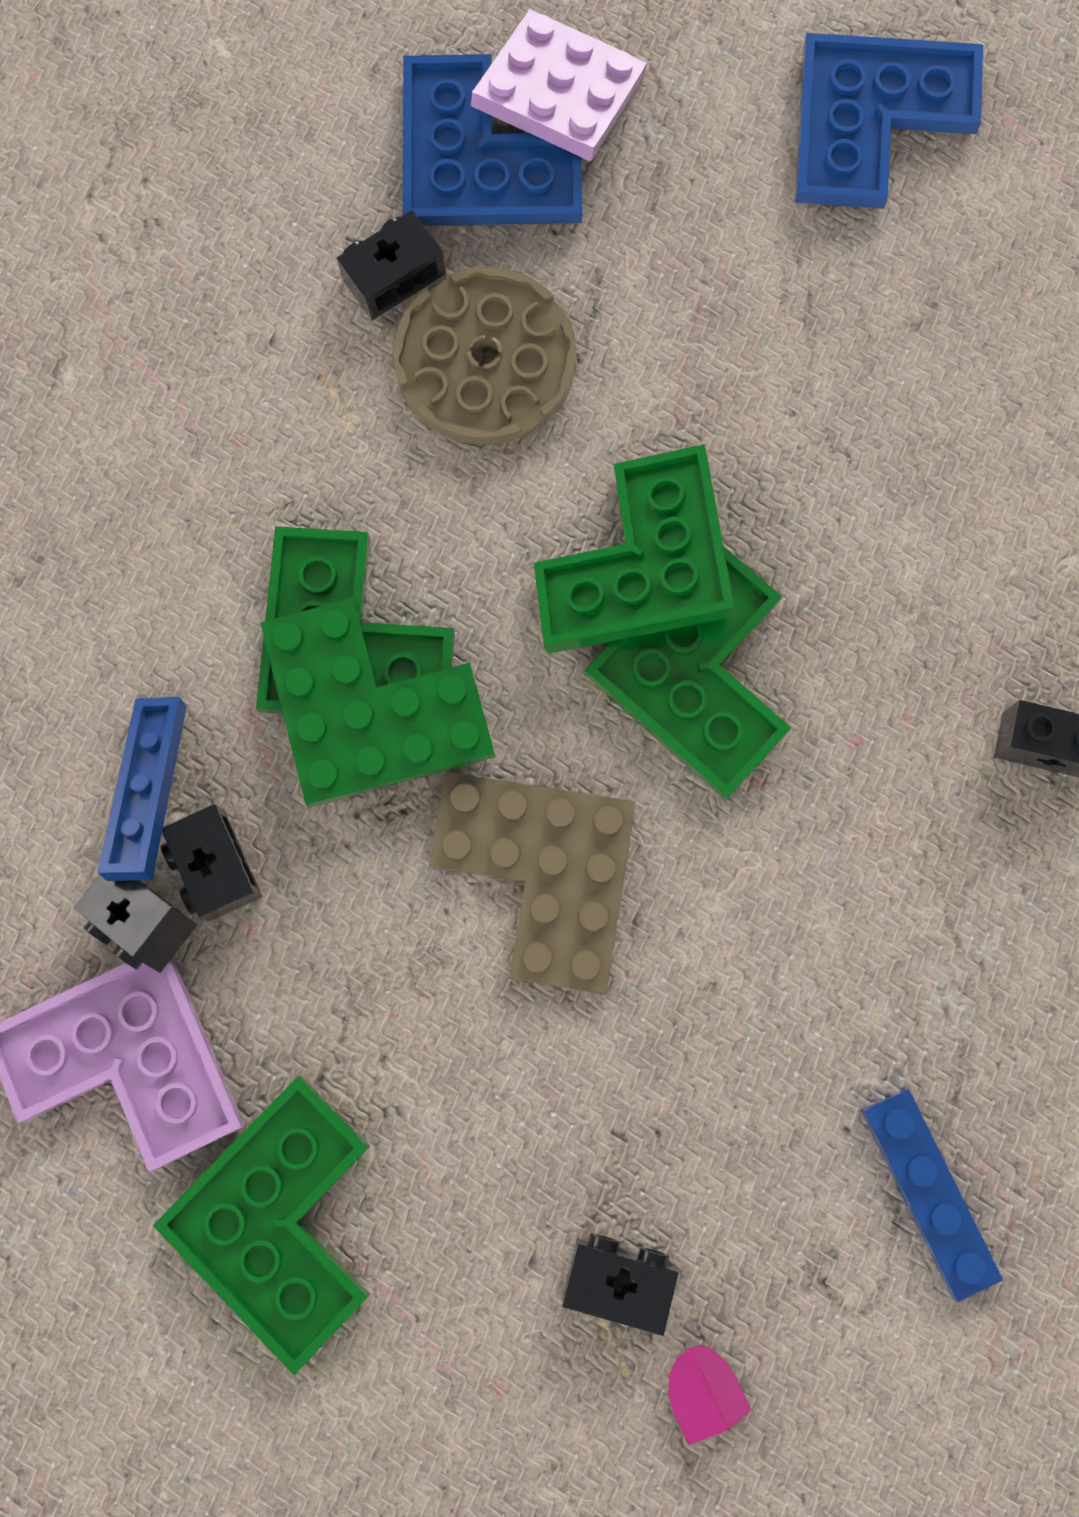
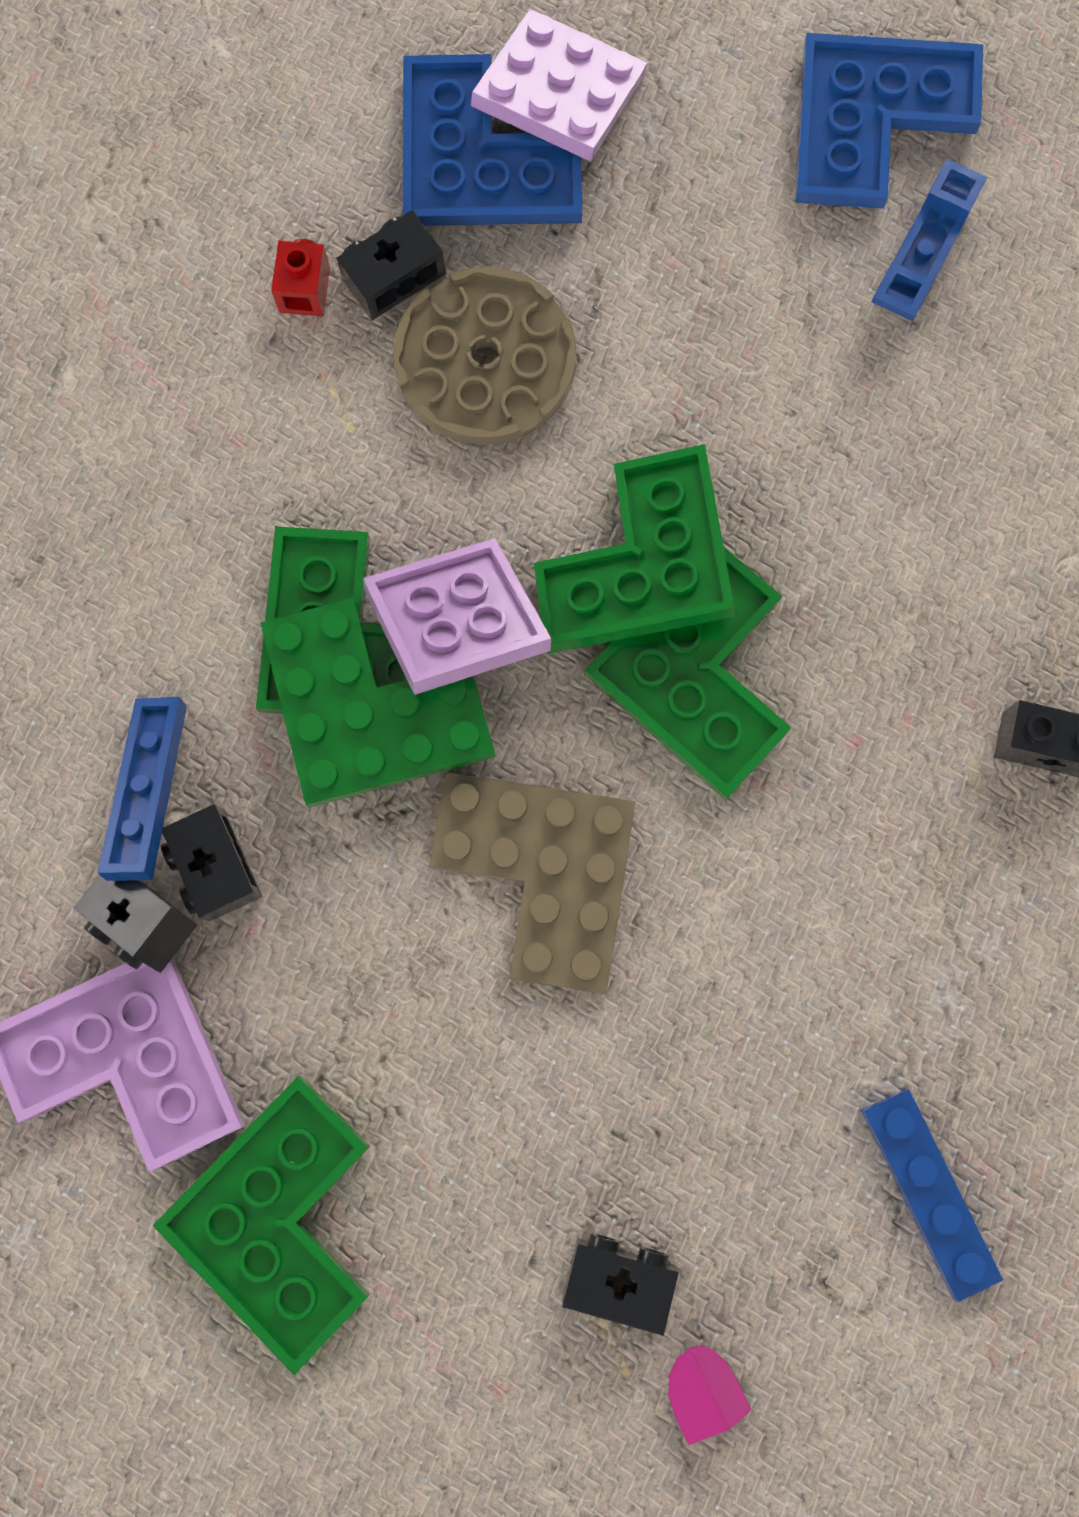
none -> red brick [271,239,330,317]
none -> lavender plate [363,538,551,695]
none -> blue slope [871,159,988,321]

